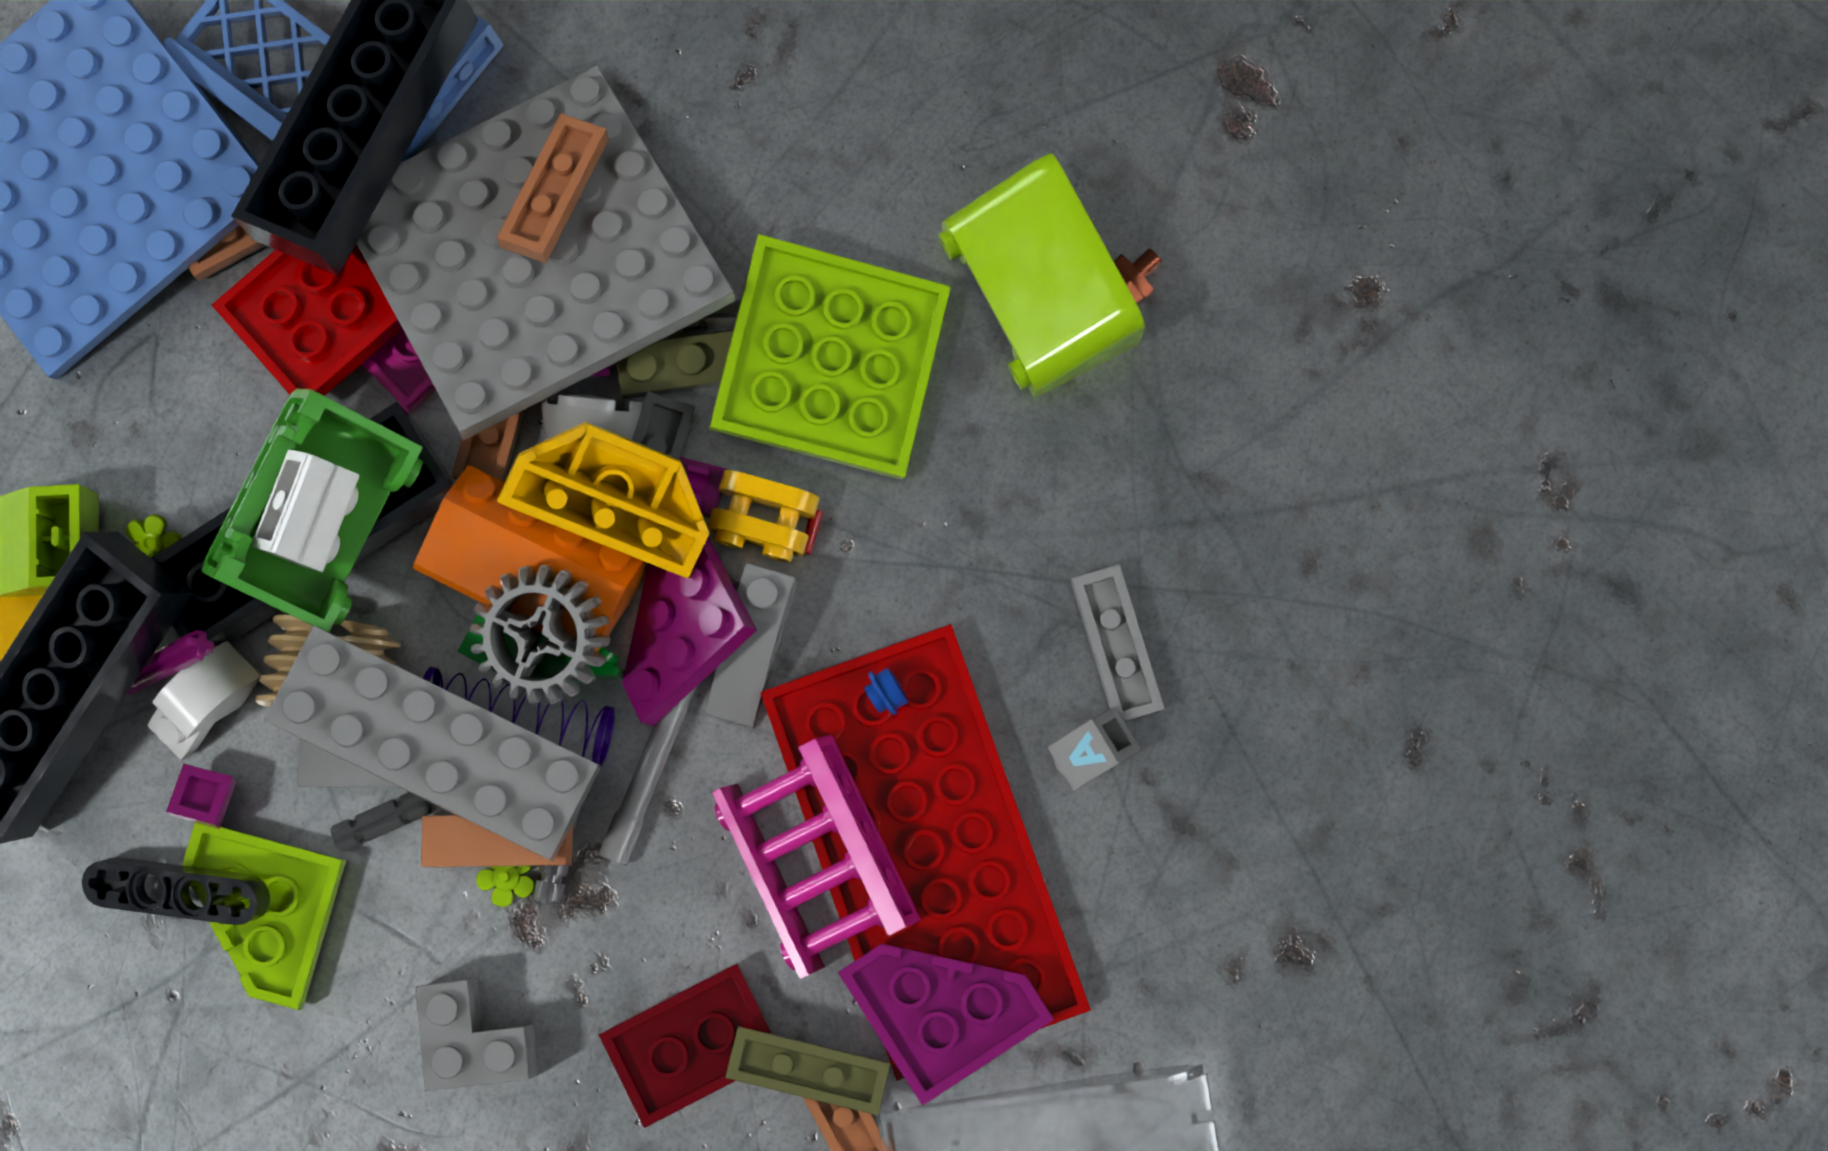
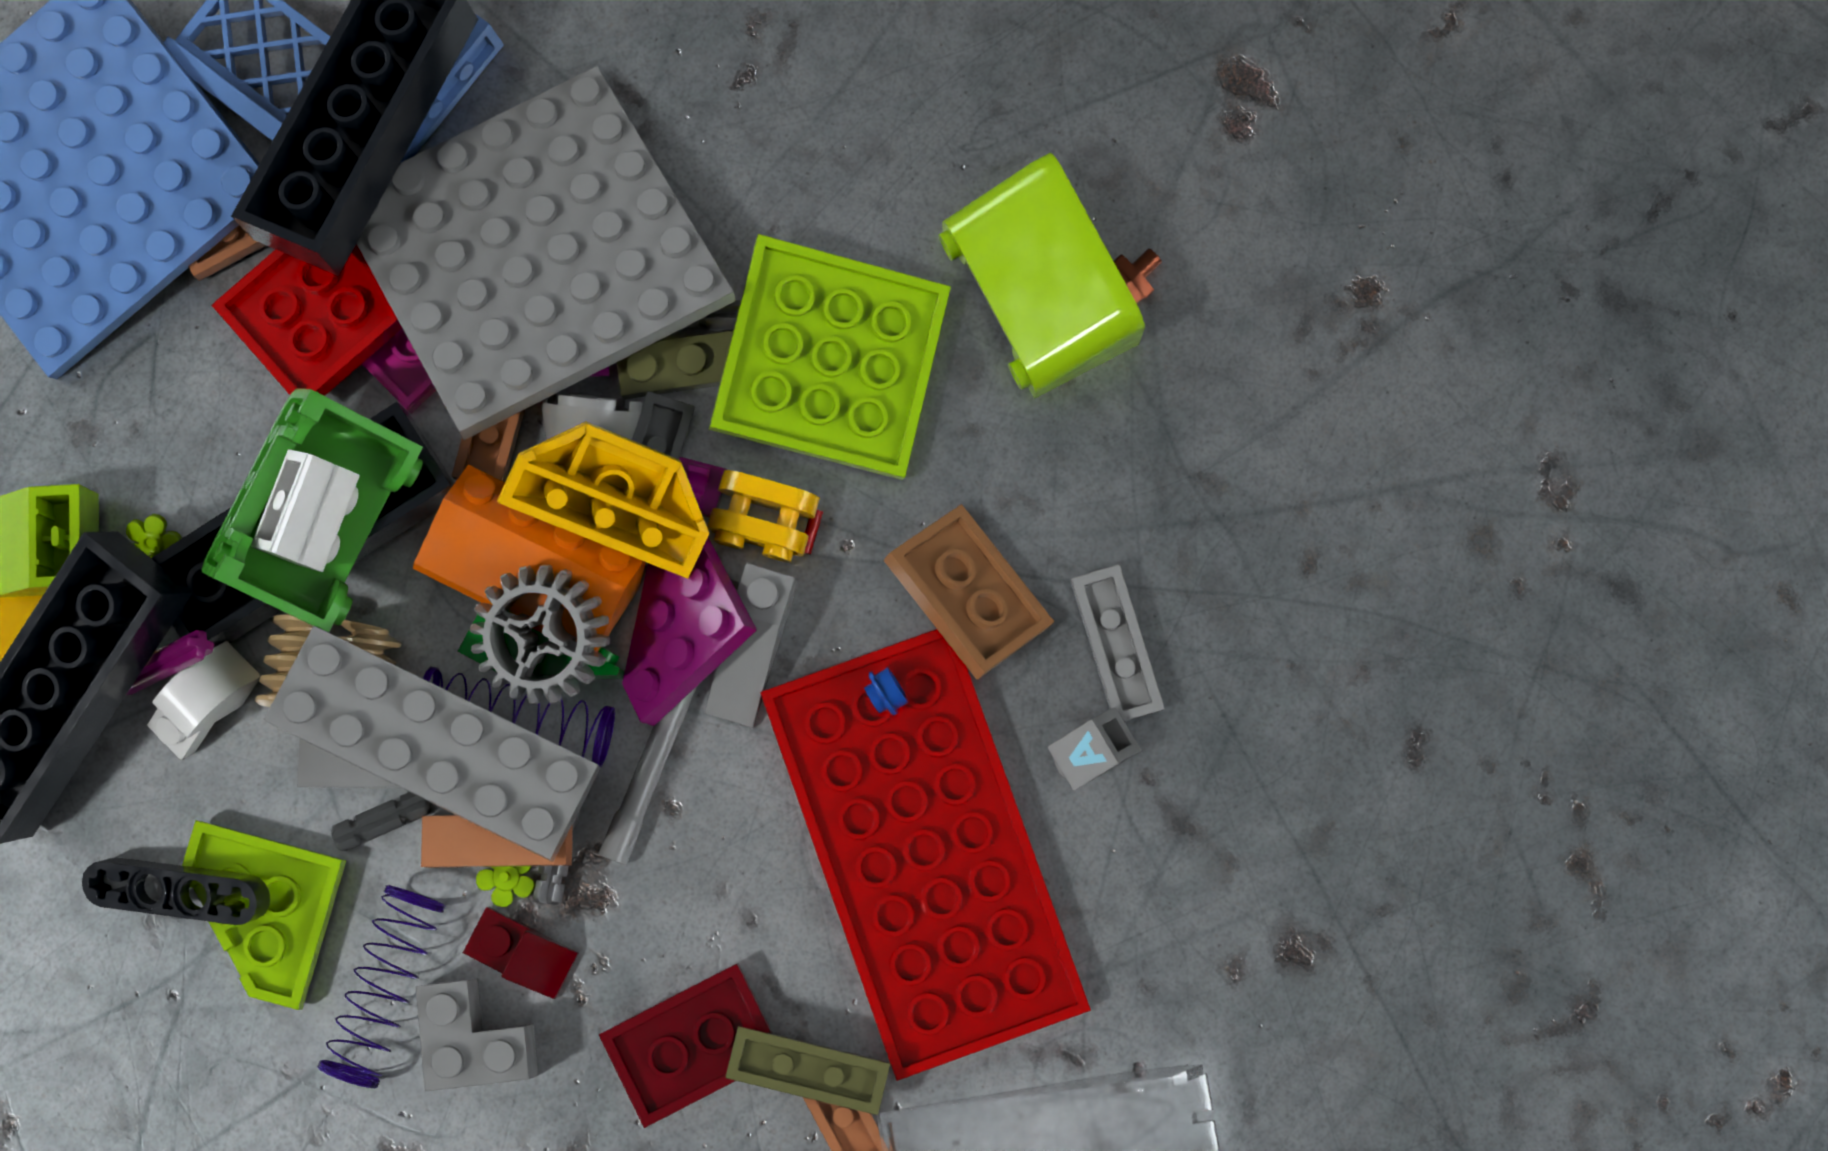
magenta tile [166,763,236,829] -> none
nougat plate [497,113,609,263] -> none
dark pink fence [712,735,921,979] -> none
magenta plate [838,944,1054,1106] -> none
none -> dark purple piece [317,885,446,1089]
none -> dark red slope [462,907,579,999]
none -> medium nougat plate [883,504,1055,680]

